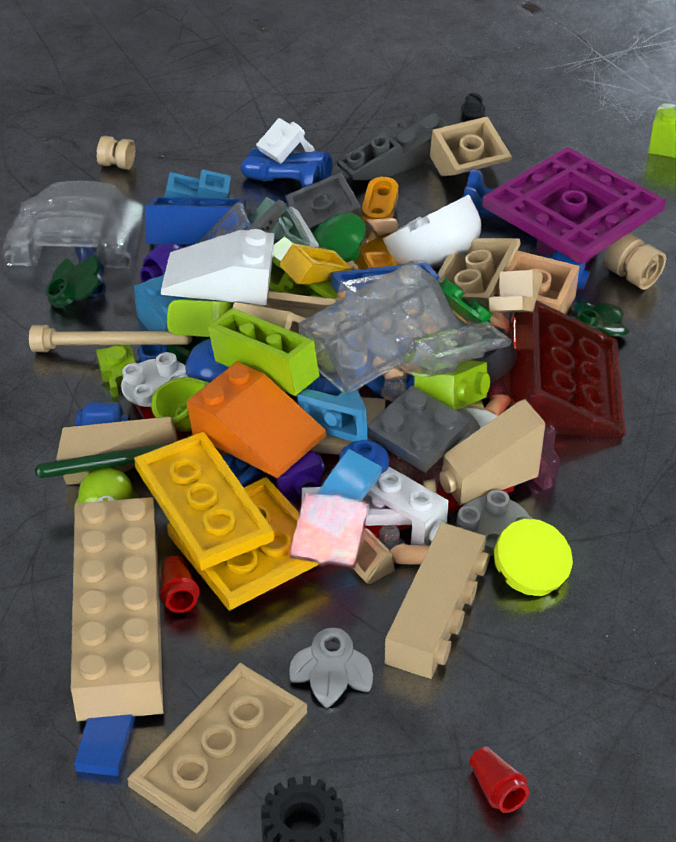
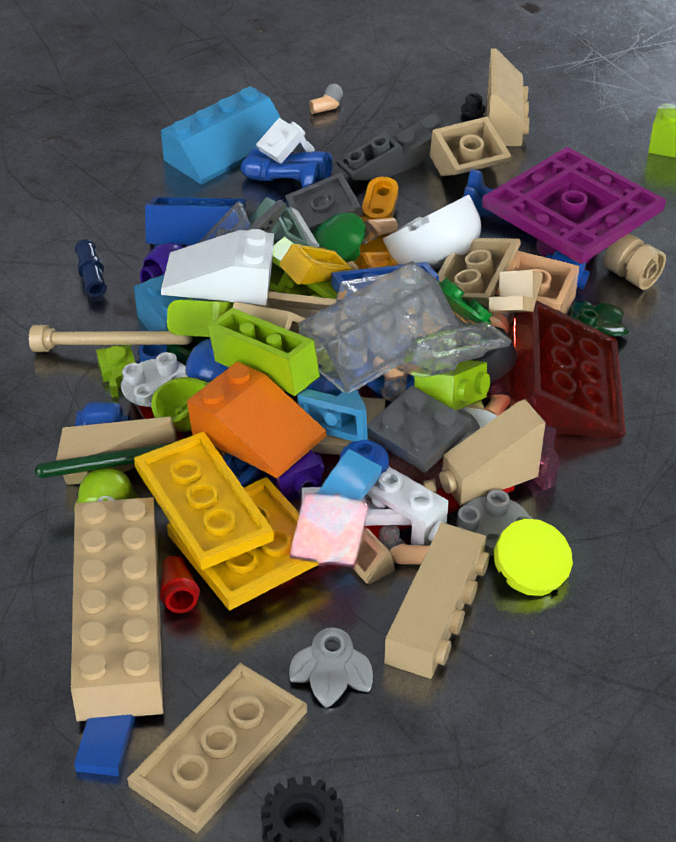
clear slope [2,181,144,268] -> none
dark green plate [46,255,101,308] -> none
tan wheel [97,136,135,170] -> none
dark azure slope [165,169,231,198] -> none
red cone [469,747,529,813] -> none
none -> dark azure slope [161,86,281,185]
none -> light nougat arm [309,84,343,114]
none -> tan slope [487,49,529,146]

